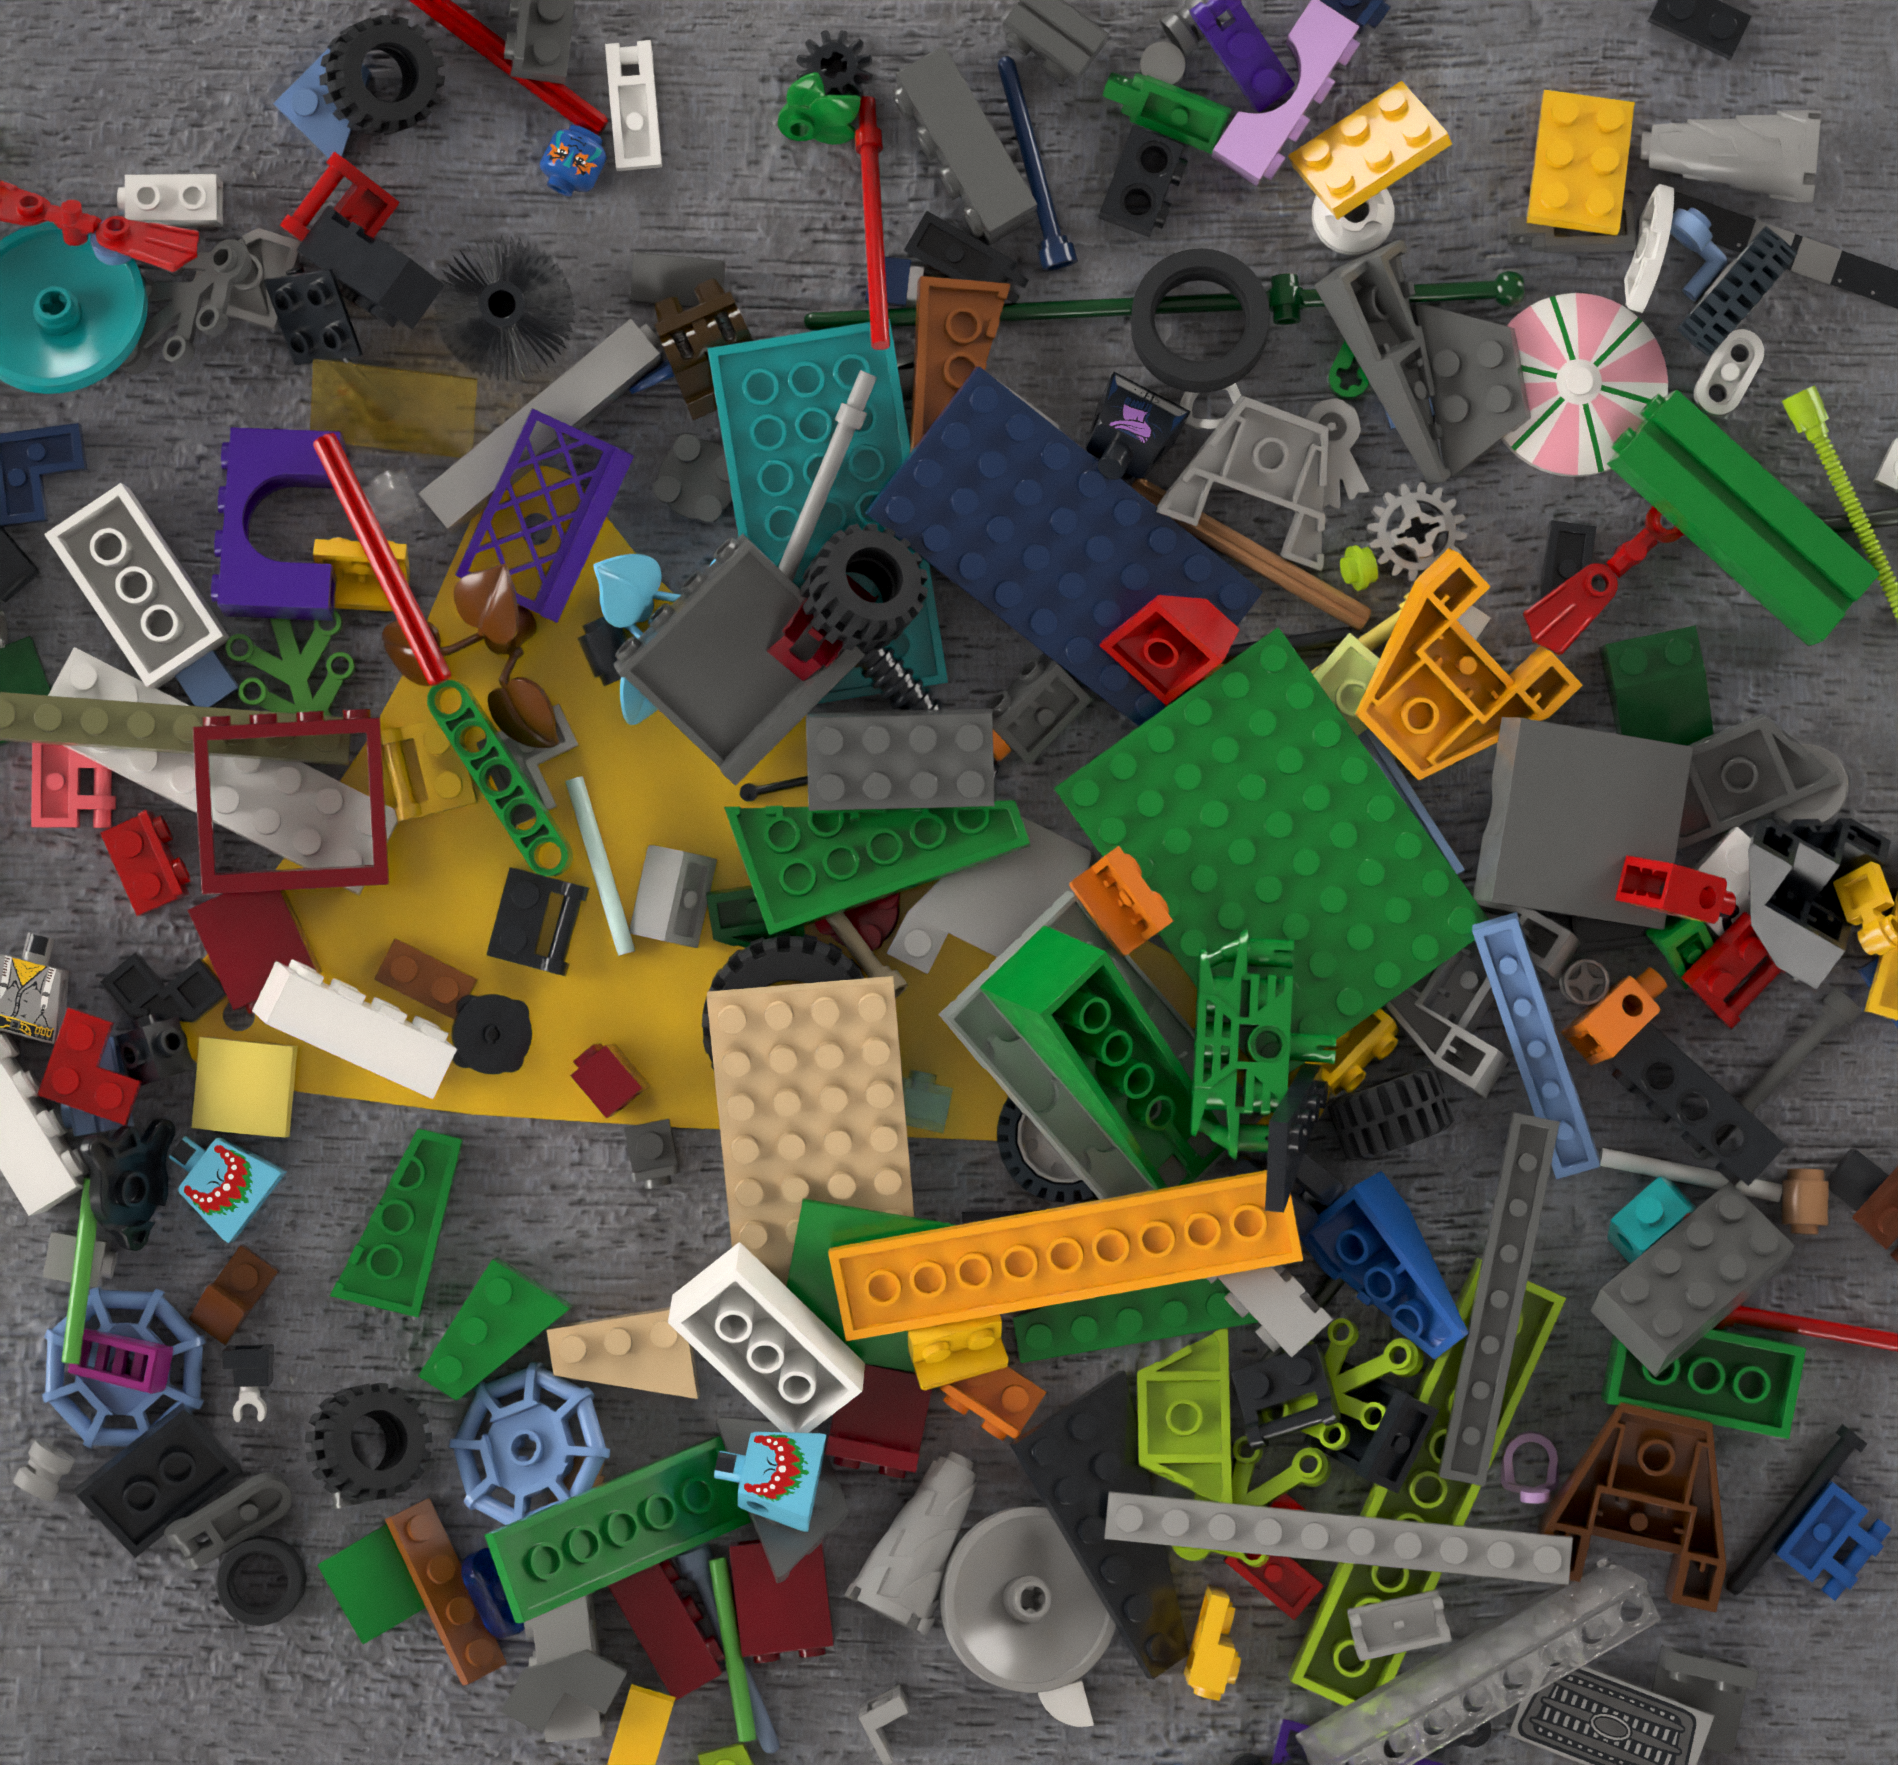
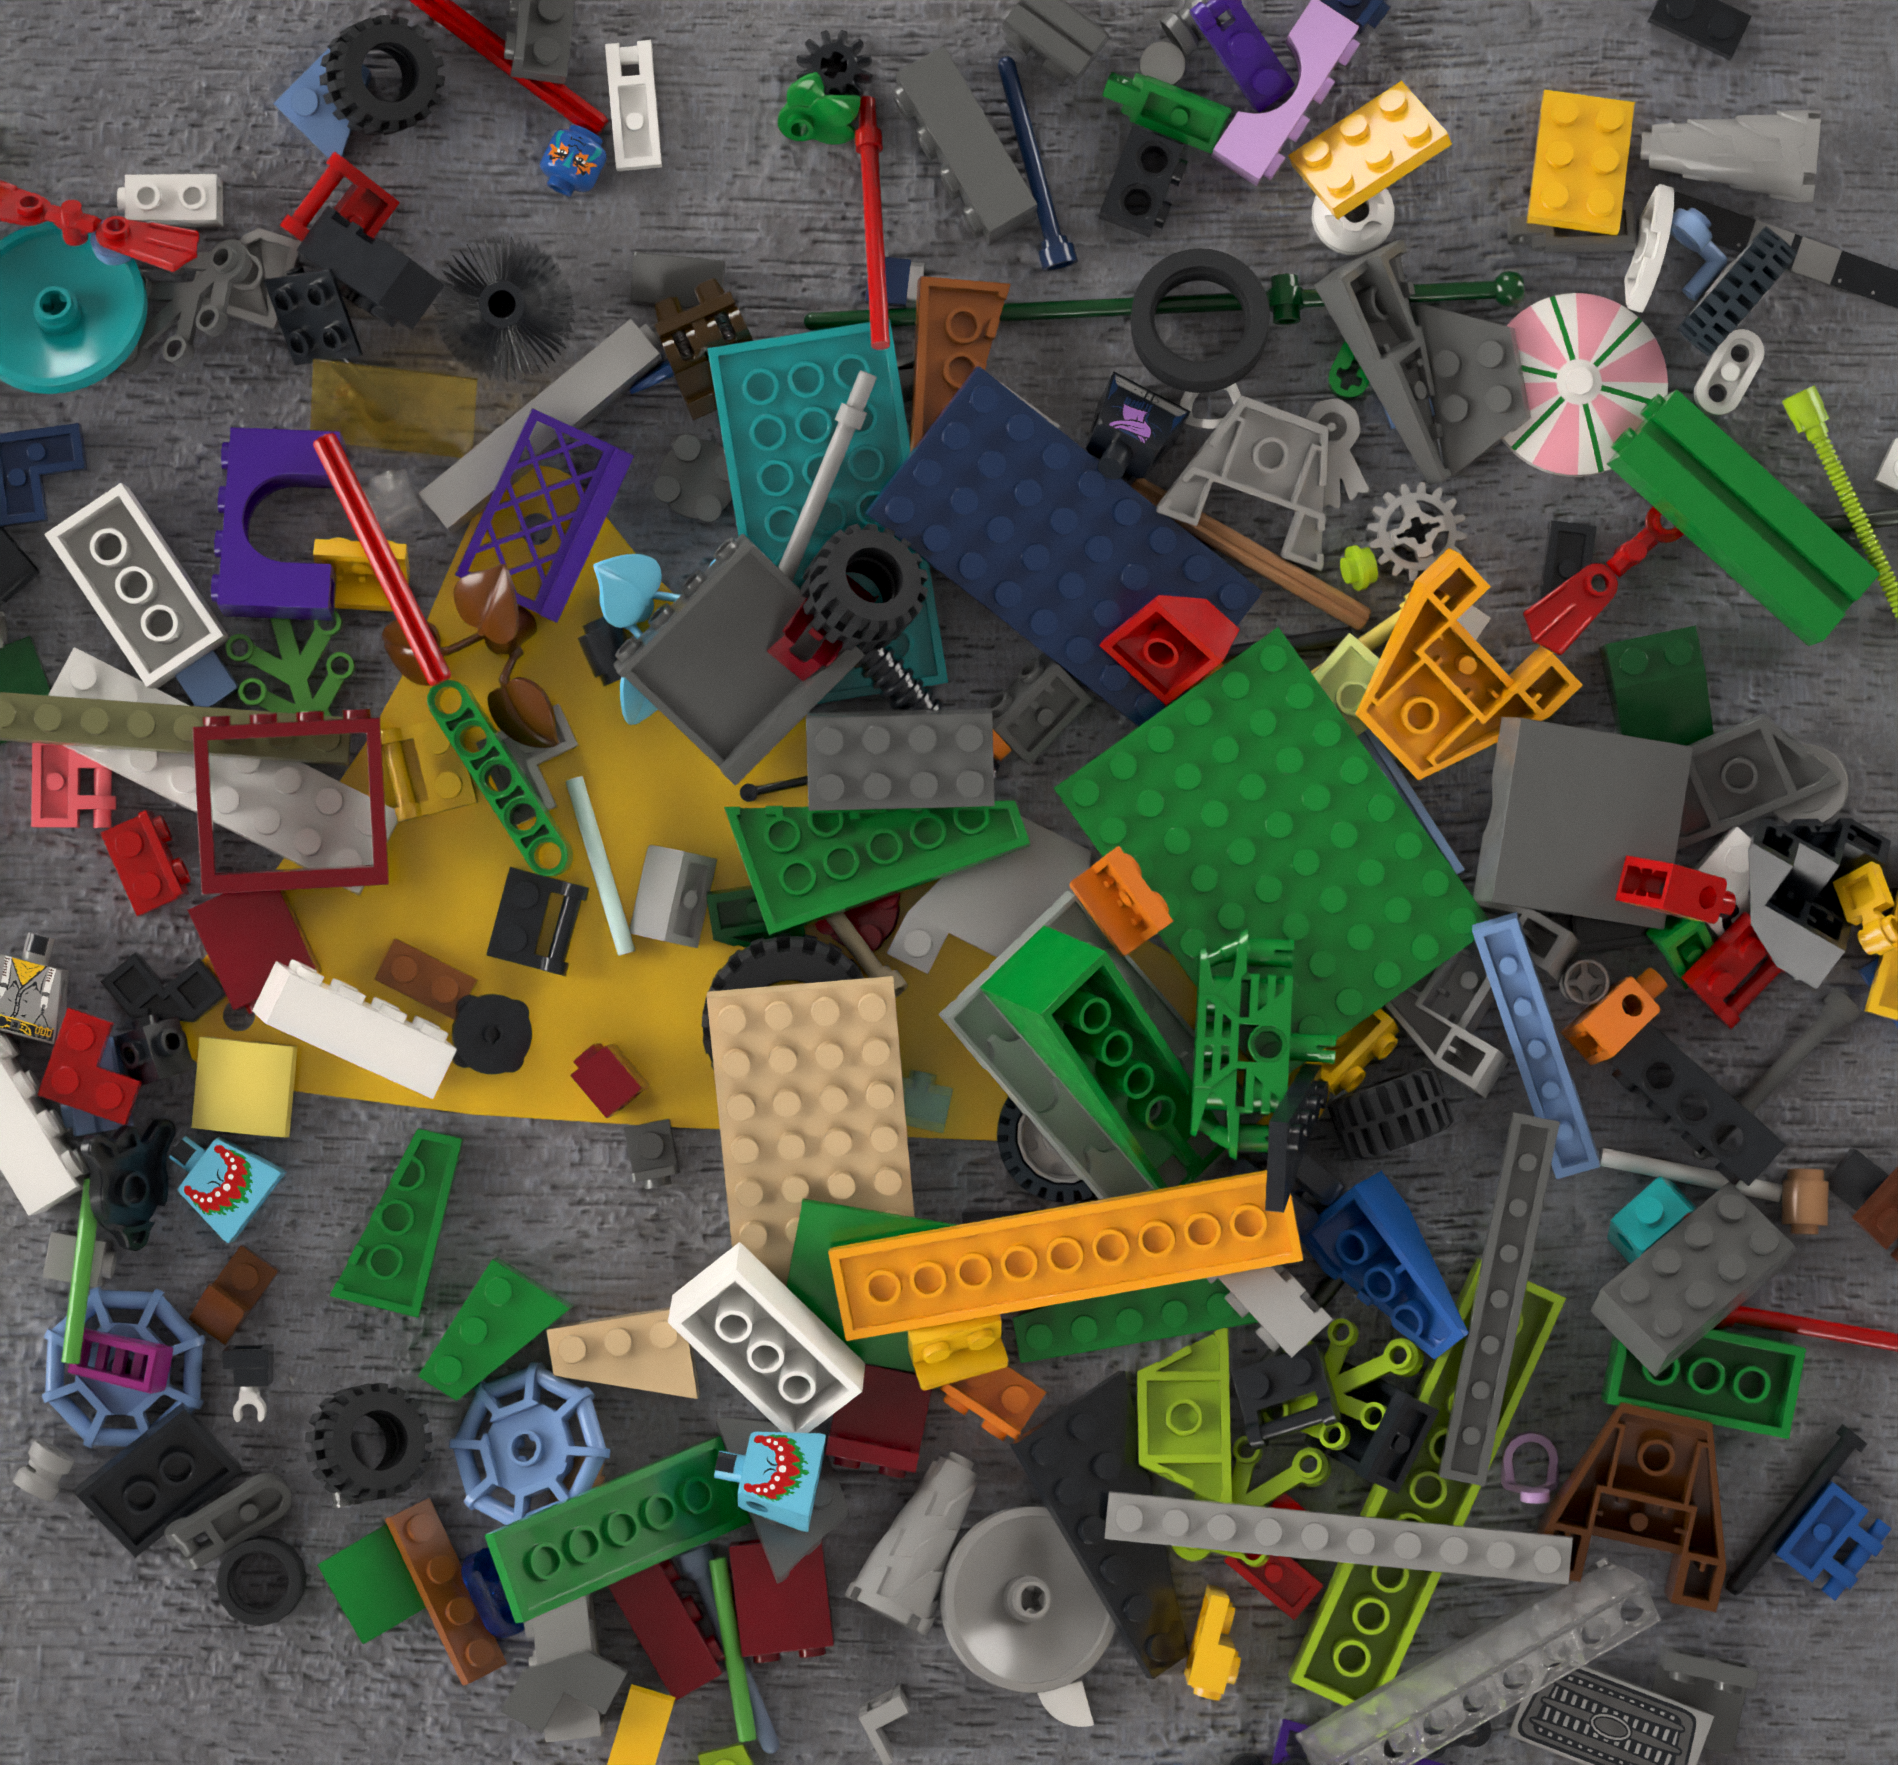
black hinge [904,210,1029,304] -> none
light grey hinge [1347,1589,1452,1661] -> none

